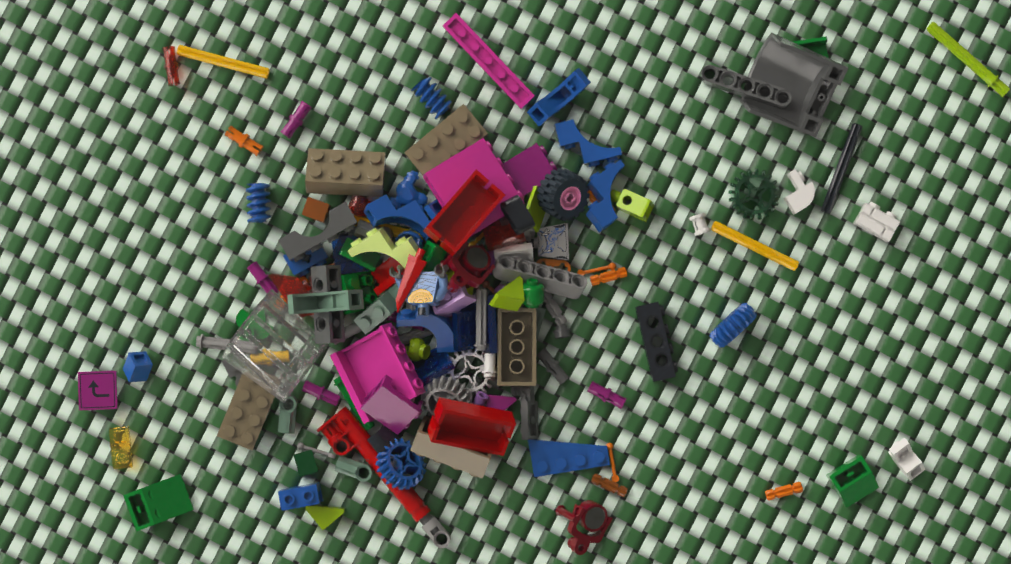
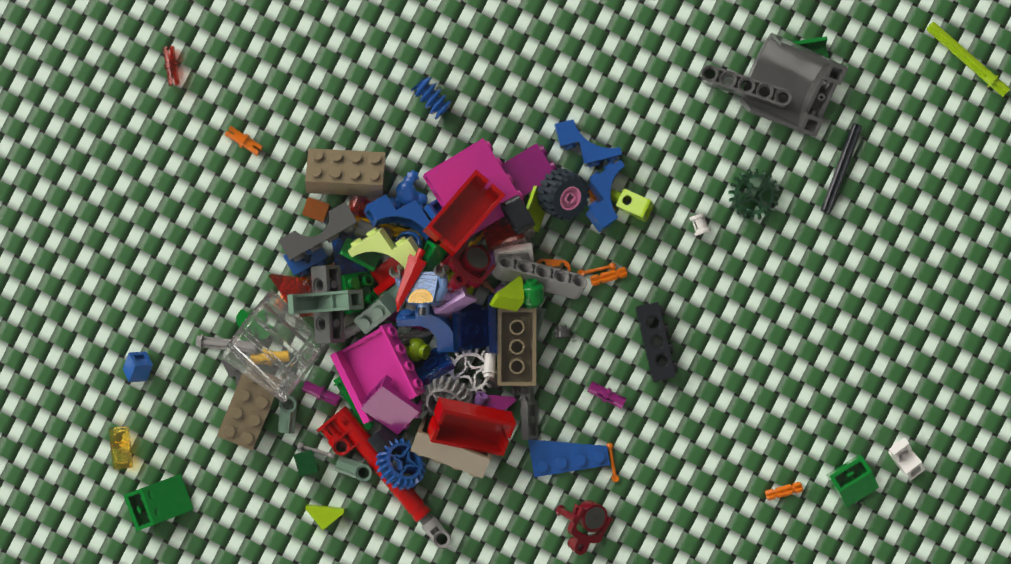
magenta piece [78,370,118,410] -> none
yellow axle [177,45,270,78] -> none
blue piece [246,183,271,223] -> none
magenta axle [247,261,278,297] -> none
blue panel [278,482,323,511] -> none
magenta pin [280,101,312,139] -> none
dark tan brick [404,104,488,176] -> none
dark pink plate [442,13,535,109] -> none
light grey axle [474,289,489,351] -> none
light grey torso [526,223,569,261] -> none
blue arch [527,68,591,126] -> none
dark grey pin [536,348,570,385] -> none
light grey axle [543,292,567,326] -> none
dark orange axle [591,474,628,497] -> none
blue gear [709,303,757,348] -> none
yellow axle [711,221,799,271] -> none
white brick [783,169,815,215] -> none
white brick [853,202,900,242] -> none

